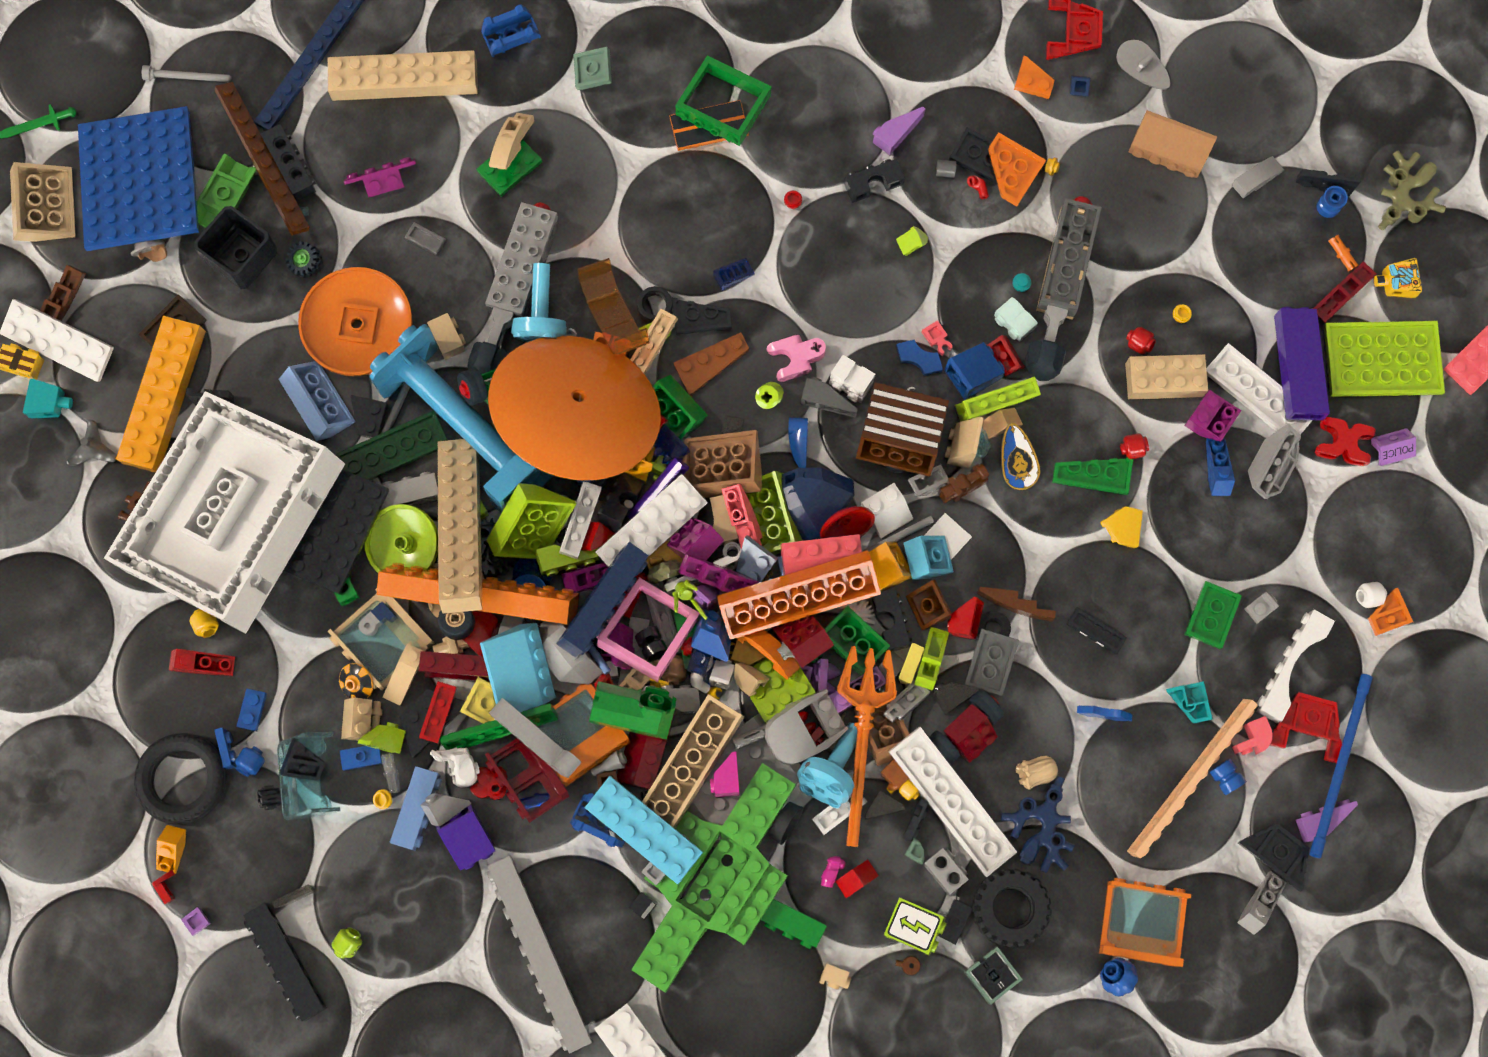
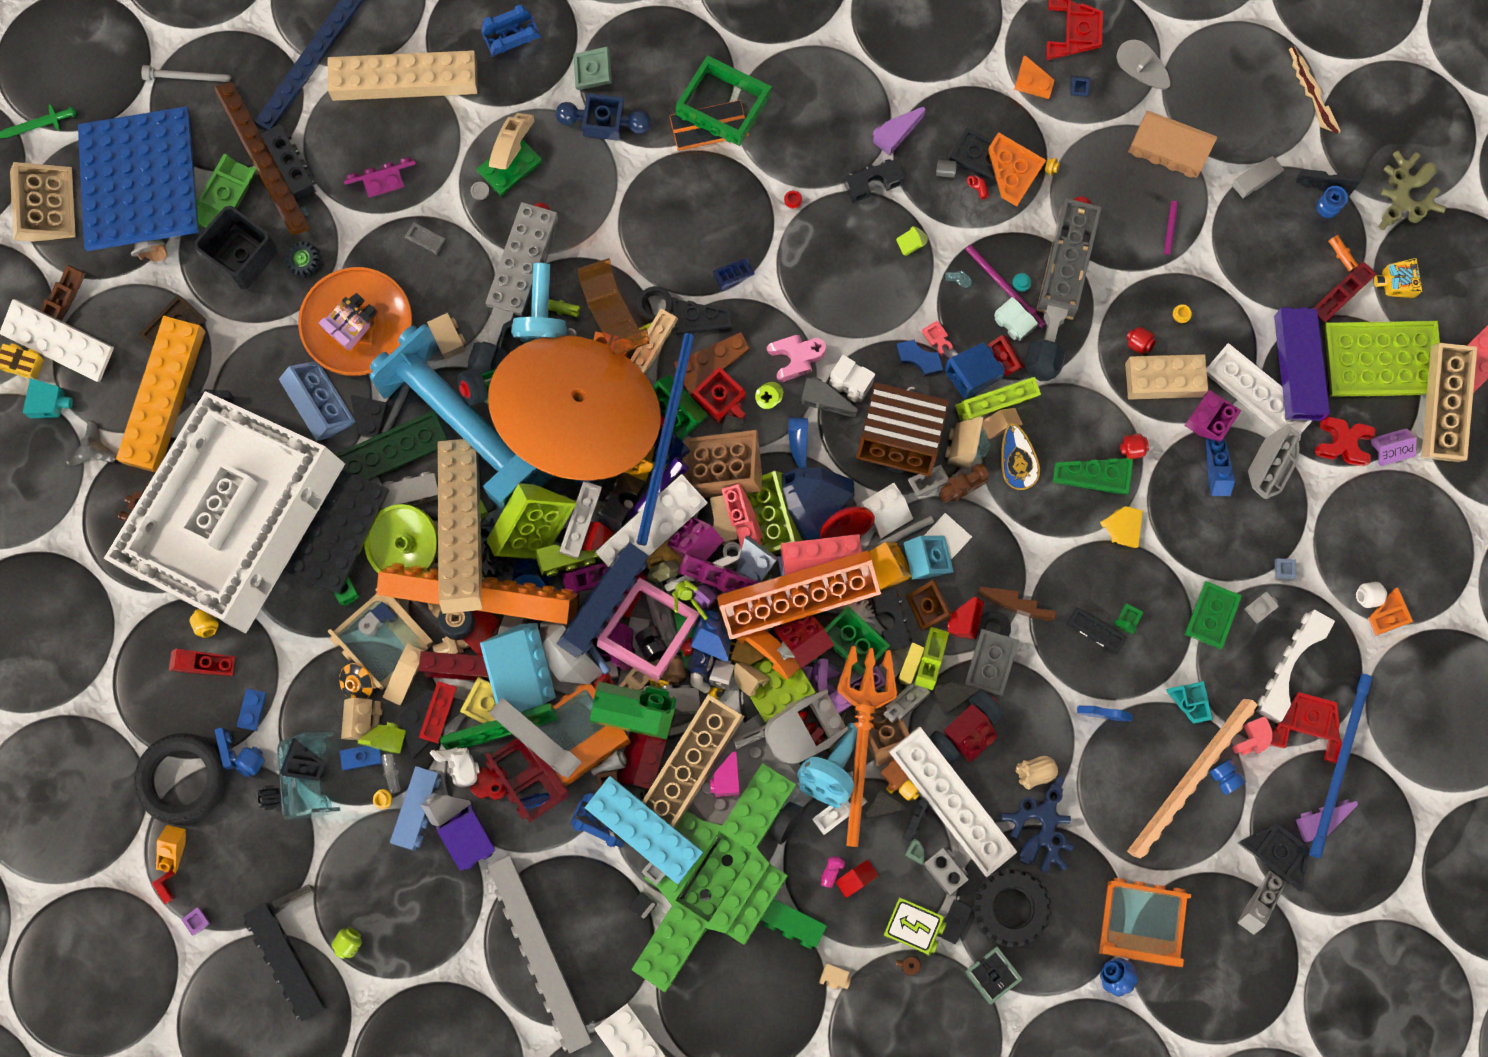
none -> hips [319,293,378,351]
none -> light grey piece [471,182,489,200]
none -> lime pin [549,299,581,318]
none -> dark blue brick [555,93,651,141]
none -> blue axle [637,333,694,546]
none -> red hinge [692,366,746,424]
none -> clear light blue arm [945,271,972,288]
none -> magenta bar [965,244,1046,329]
none -> green tile [1113,603,1143,634]
none -> magenta bar [1164,201,1178,255]
none -> sand blue plate [1275,559,1296,580]
none -> tan sword [1289,46,1340,134]
none -> tan brick [1421,343,1477,462]

